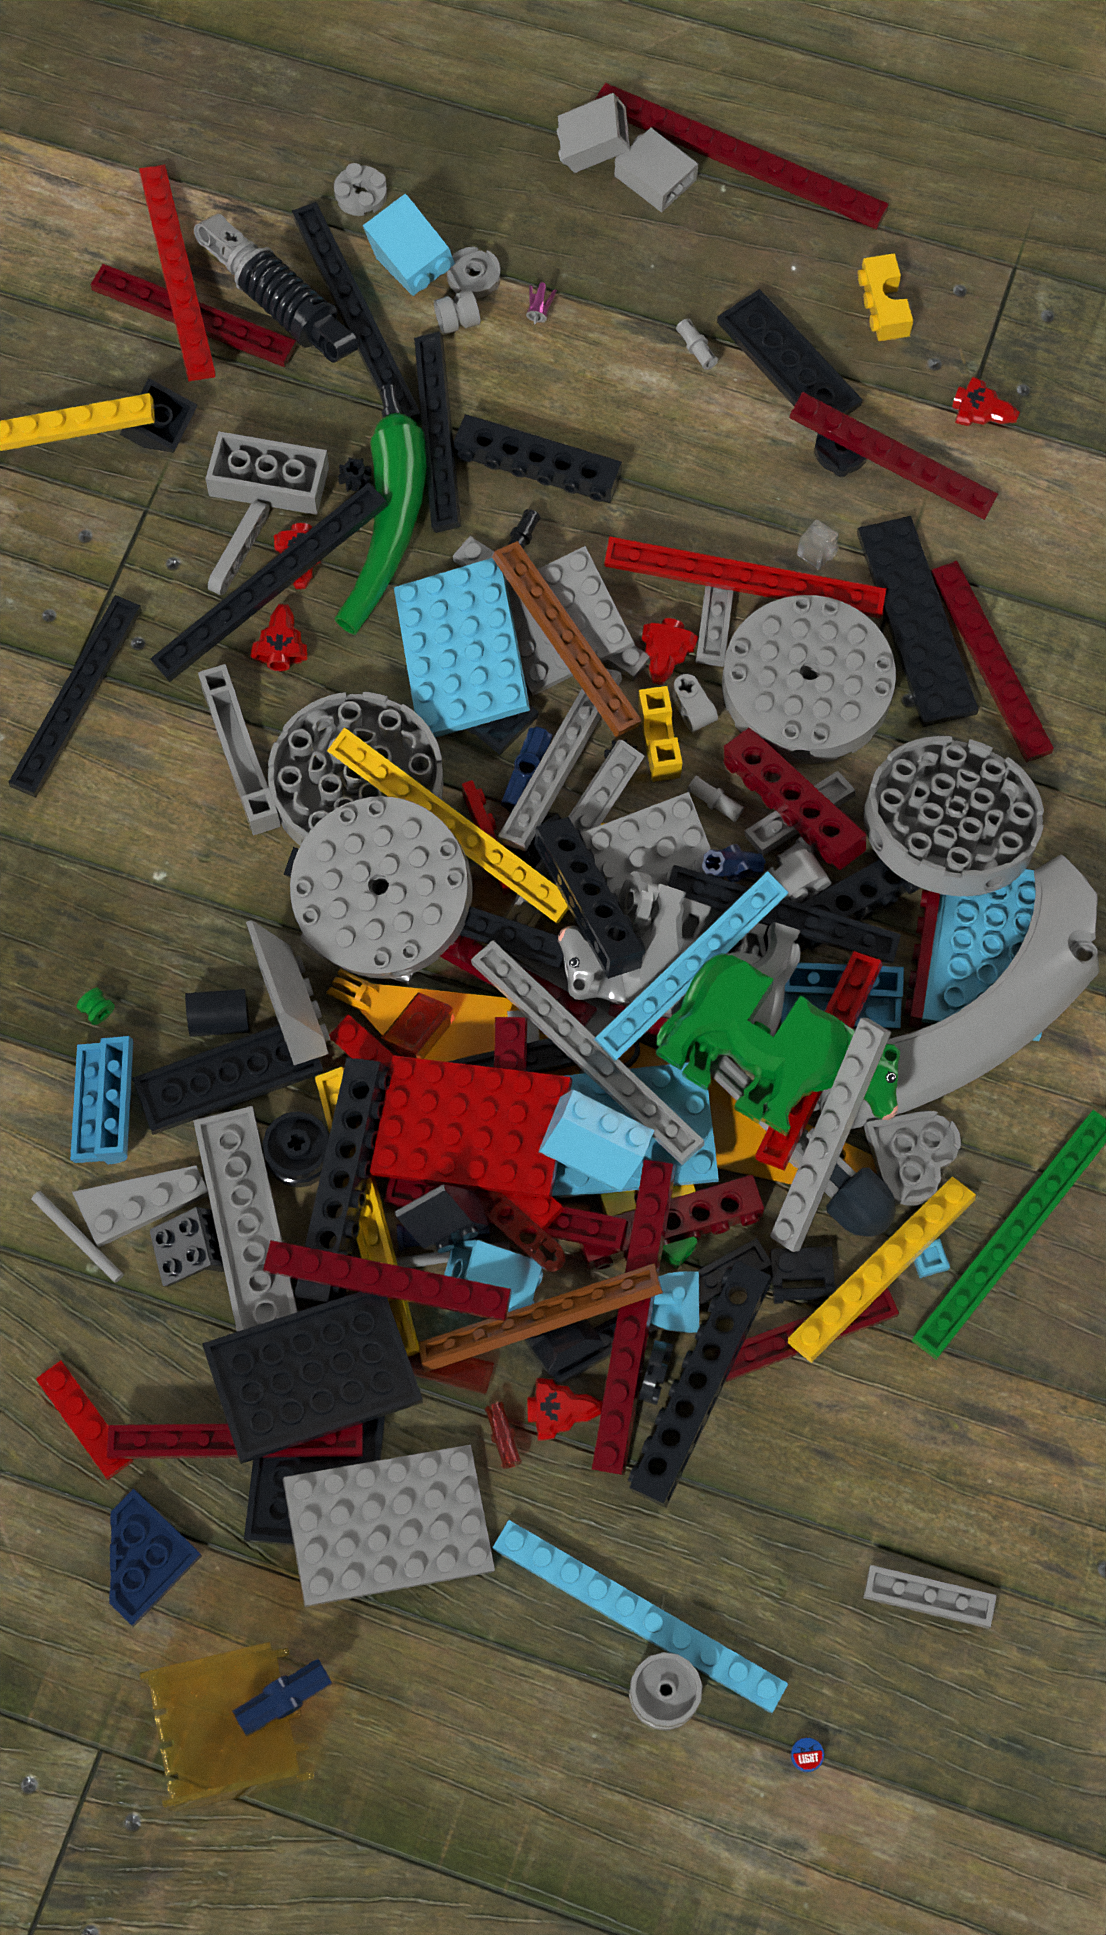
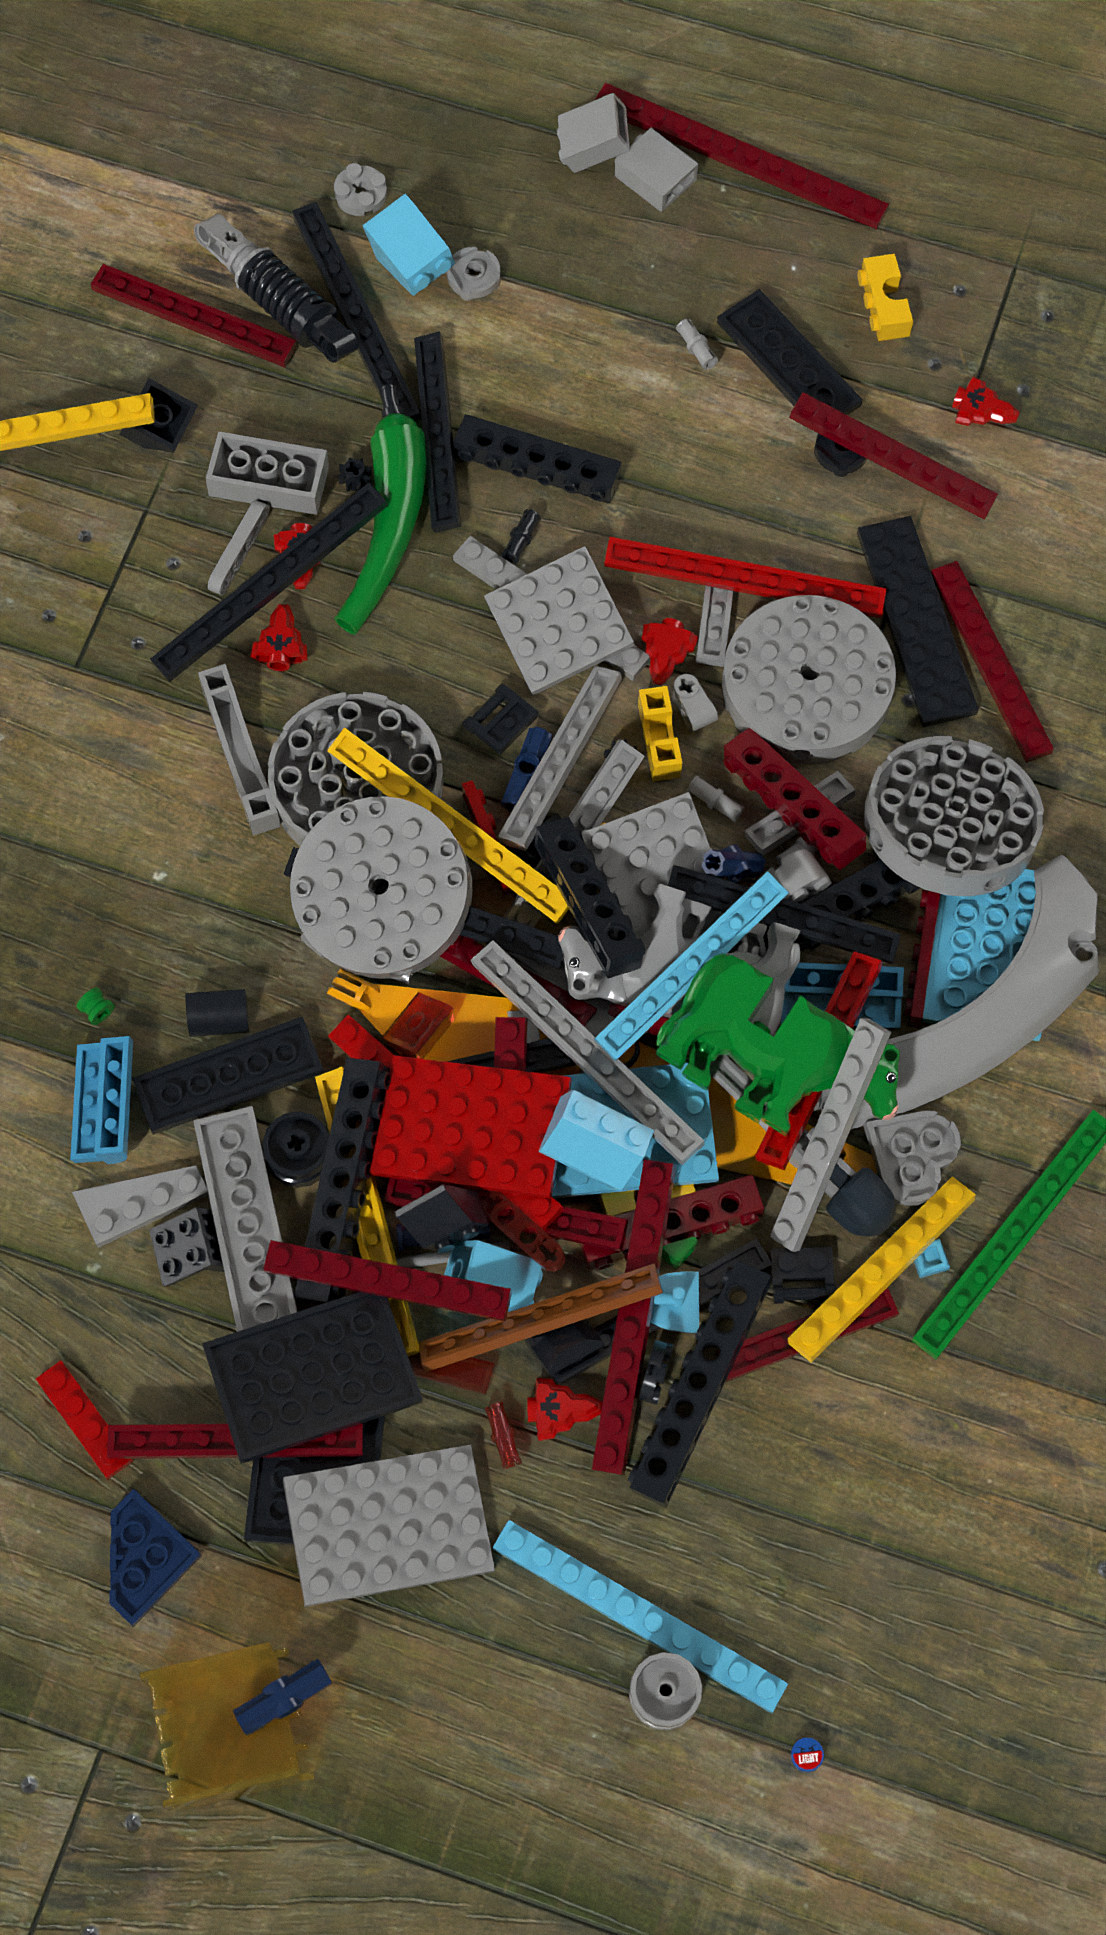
black plate [8,595,142,798] -> none
light grey bar [31,1191,124,1283] -> none
red plate [139,165,216,382] -> none
light grey slope [246,920,330,1065] -> none
medium azure plate [394,558,530,738] -> none
light grey wheel [434,290,481,335] -> none
dark orange plate [492,541,642,737] -> none
flat silver piece [526,282,557,324] -> none
light grey plate [619,871,659,932] -> none
clear brick [797,519,839,570] -> none
light grey plate [863,1565,997,1629] -> none

